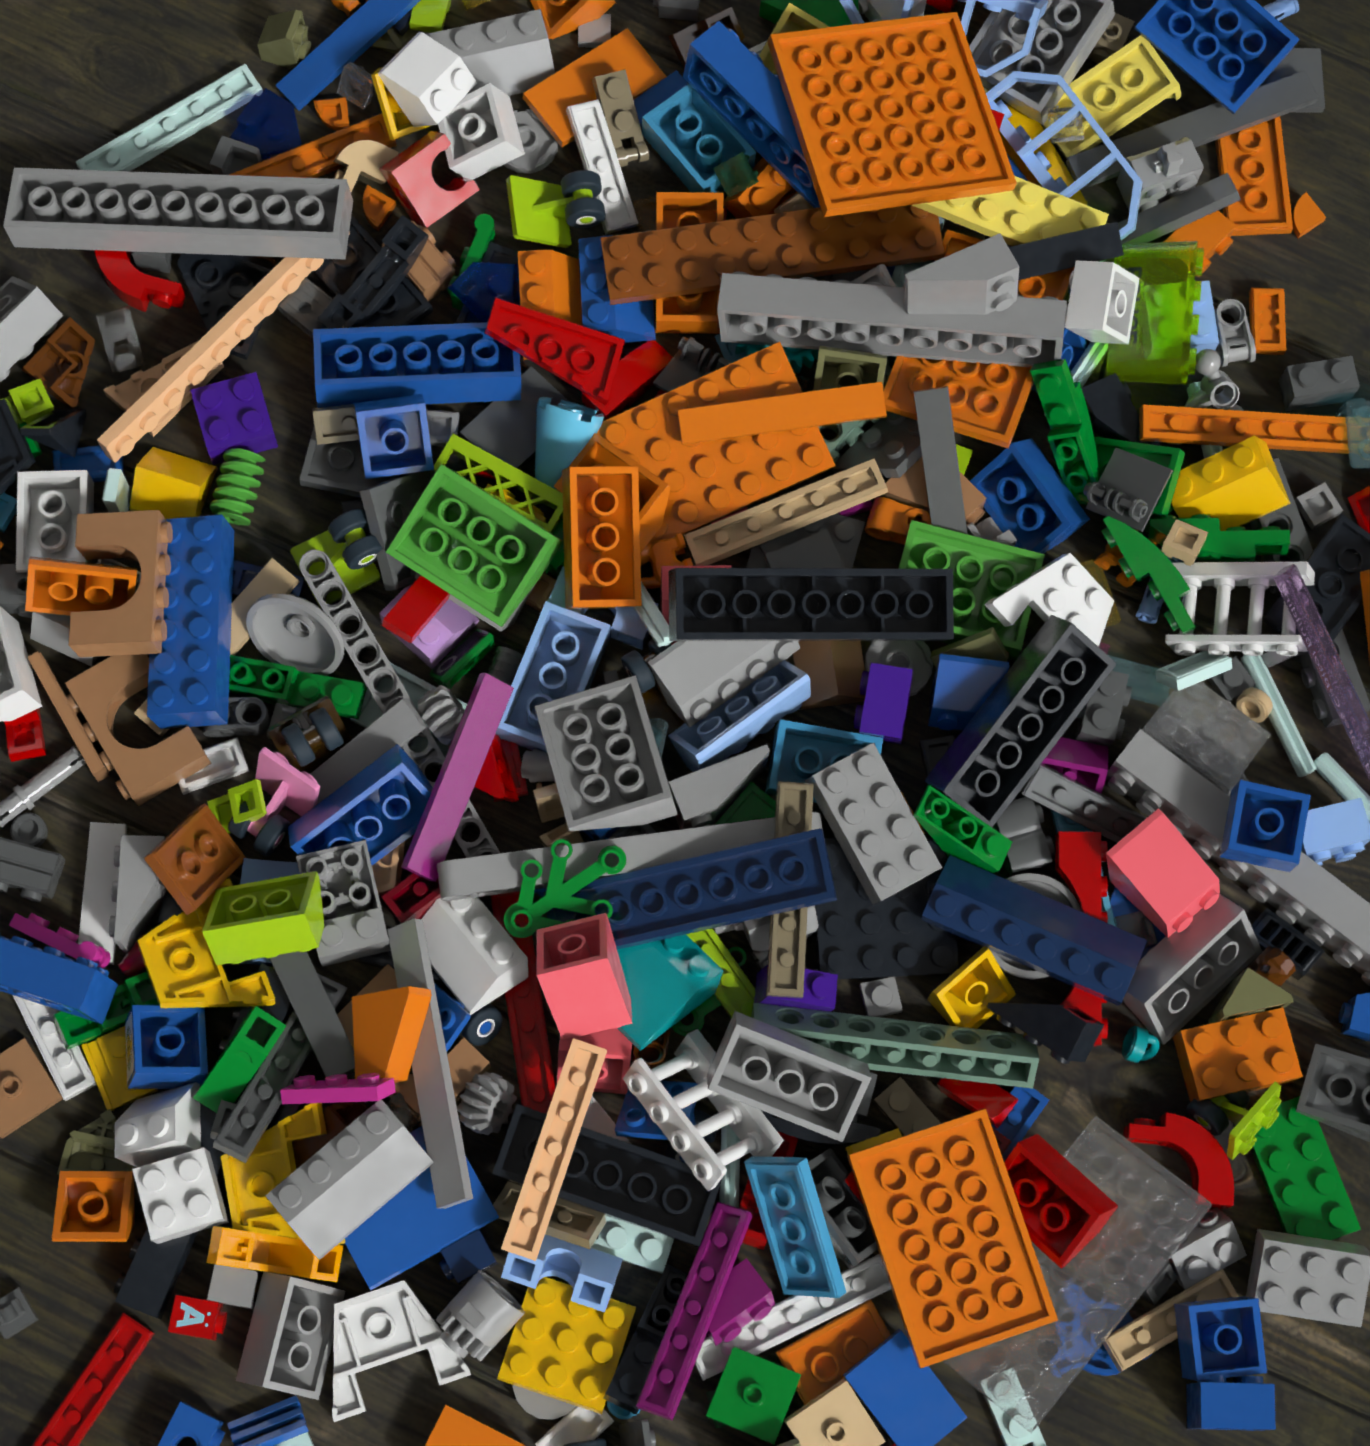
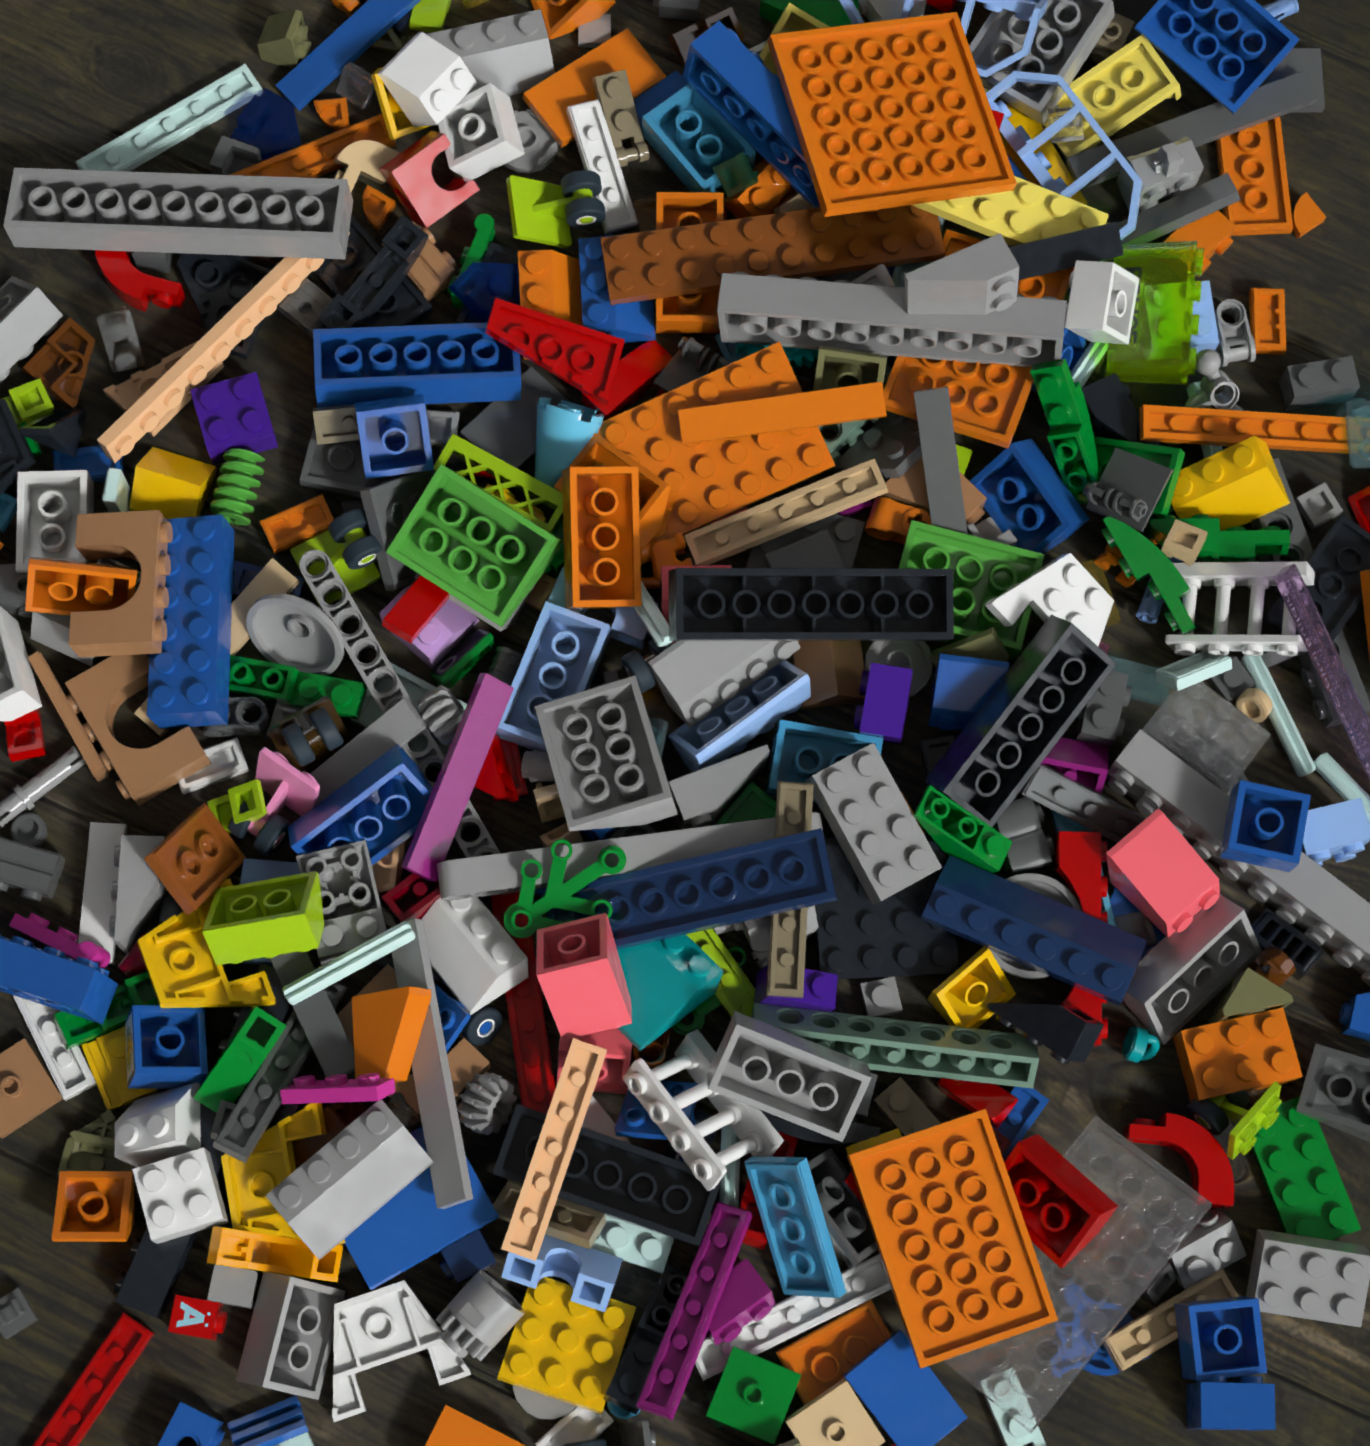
none -> orange plate [260,494,334,554]
none -> light aqua axle [283,921,415,1005]

